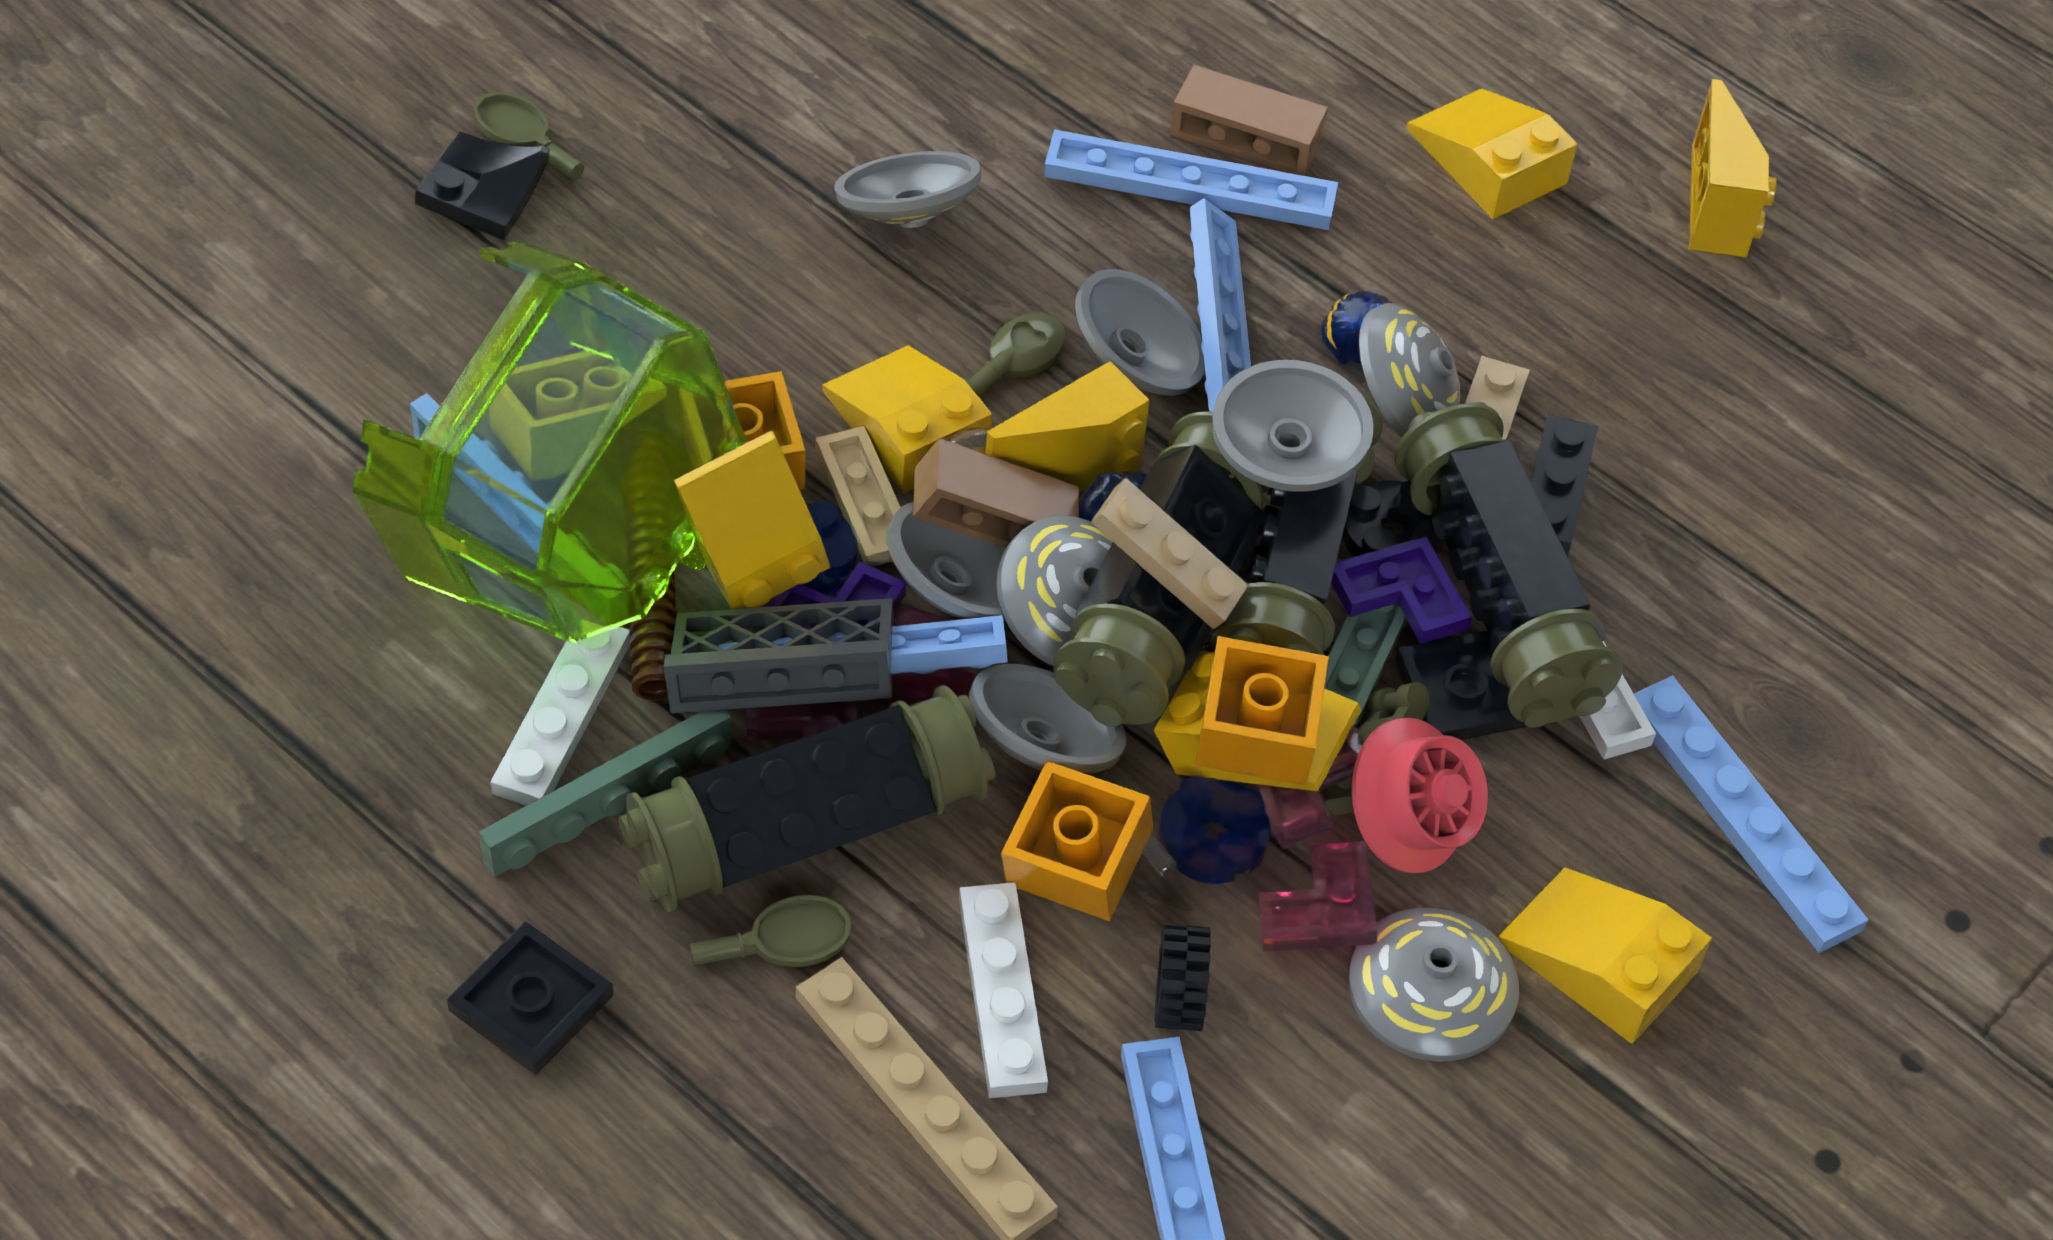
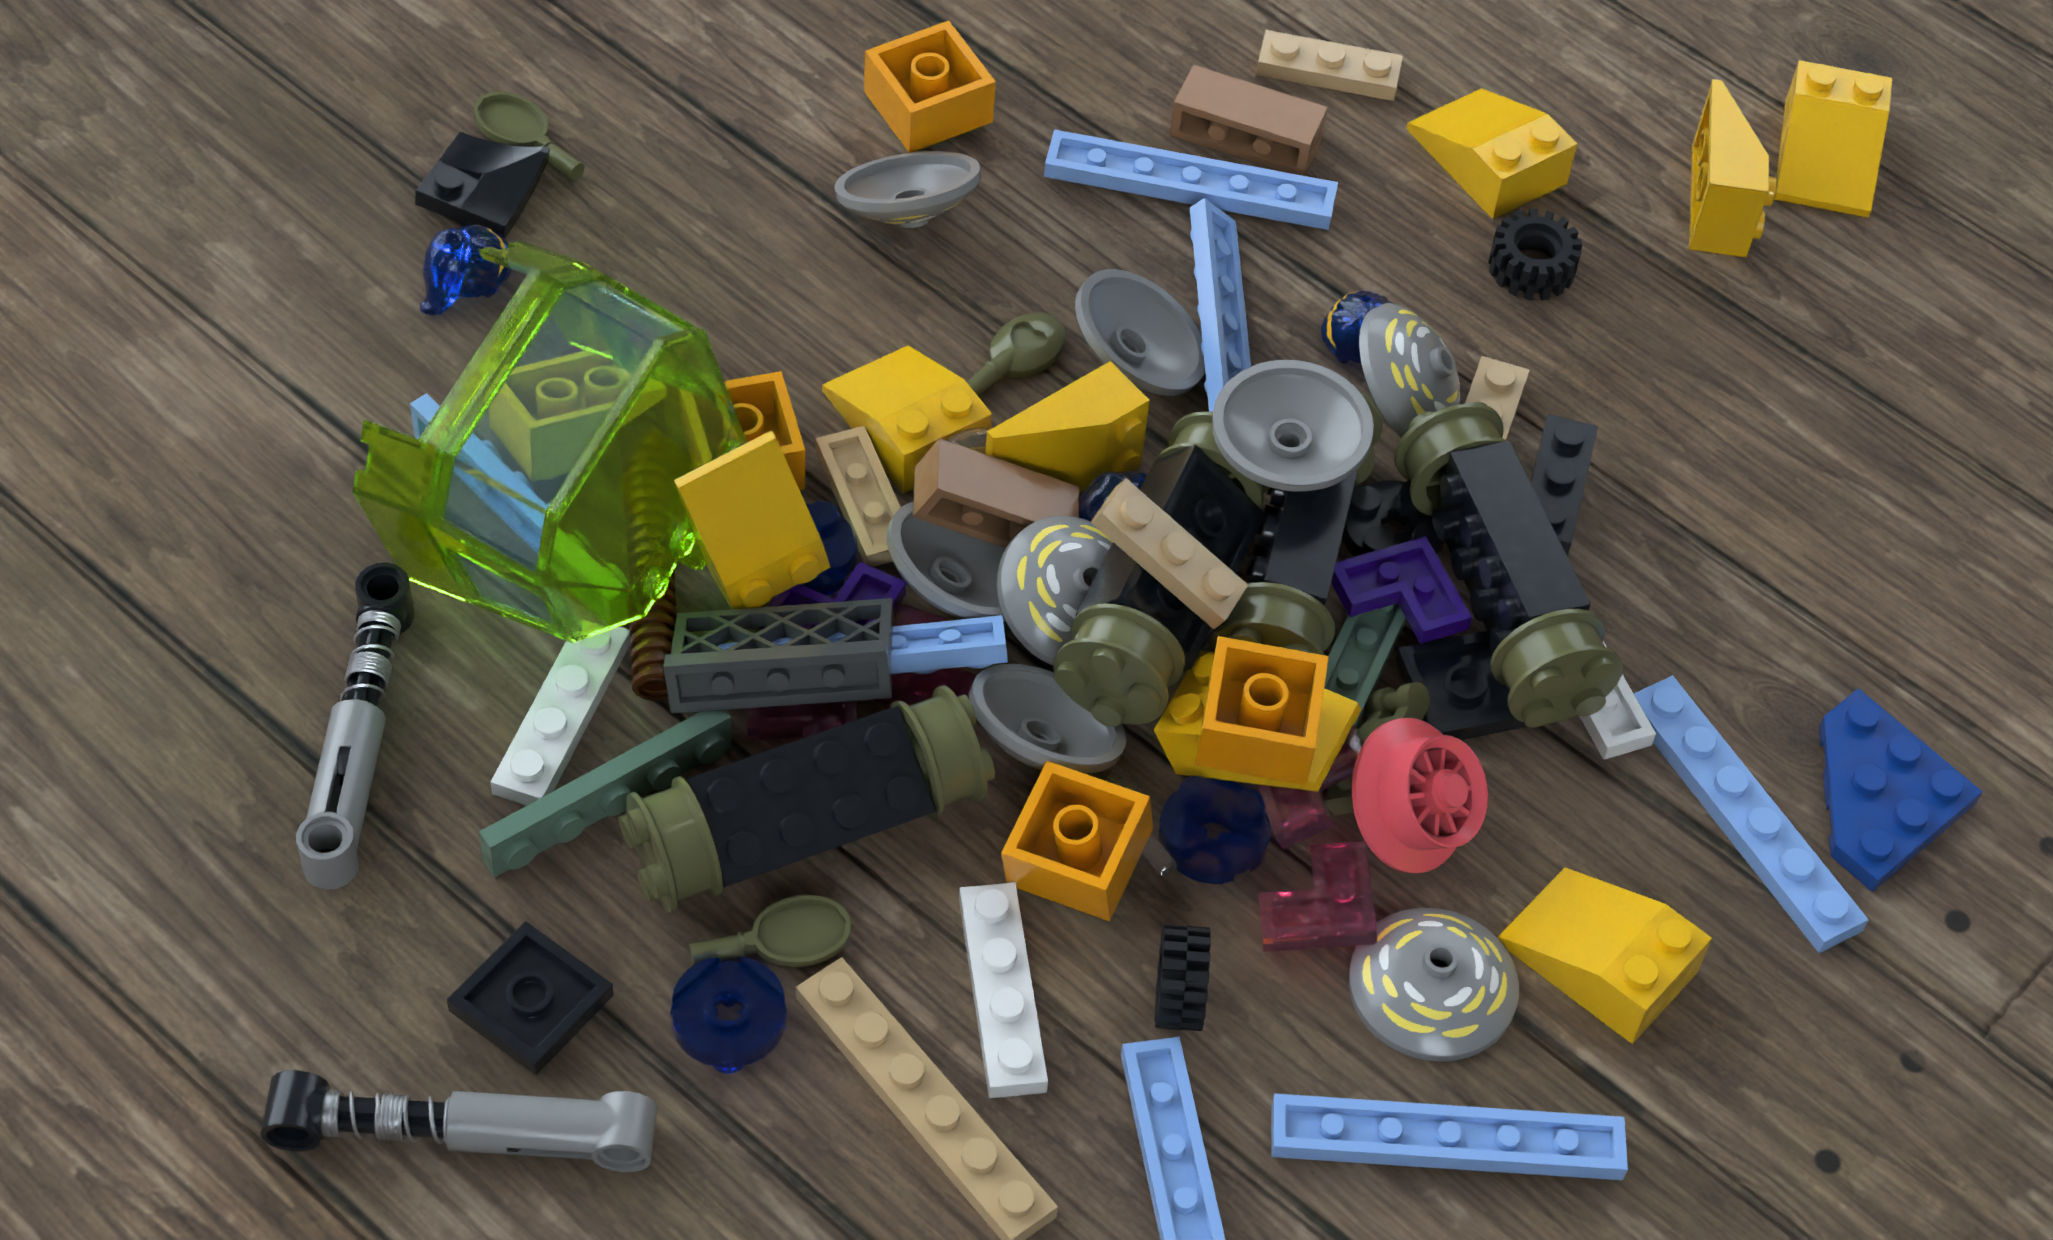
none -> piece [260,1070,657,1172]
none -> piece [296,562,414,890]
none -> clear blue hair [420,224,514,315]
none -> clear blue plate [670,956,787,1074]
none -> light orange brick [864,20,996,153]
none -> tan plate [1256,30,1403,101]
none -> light blue plate [1271,1094,1628,1180]
none -> black tyre [1488,209,1582,300]
none -> yellow slope [1774,60,1892,218]
none -> blue plate [1819,688,1983,892]

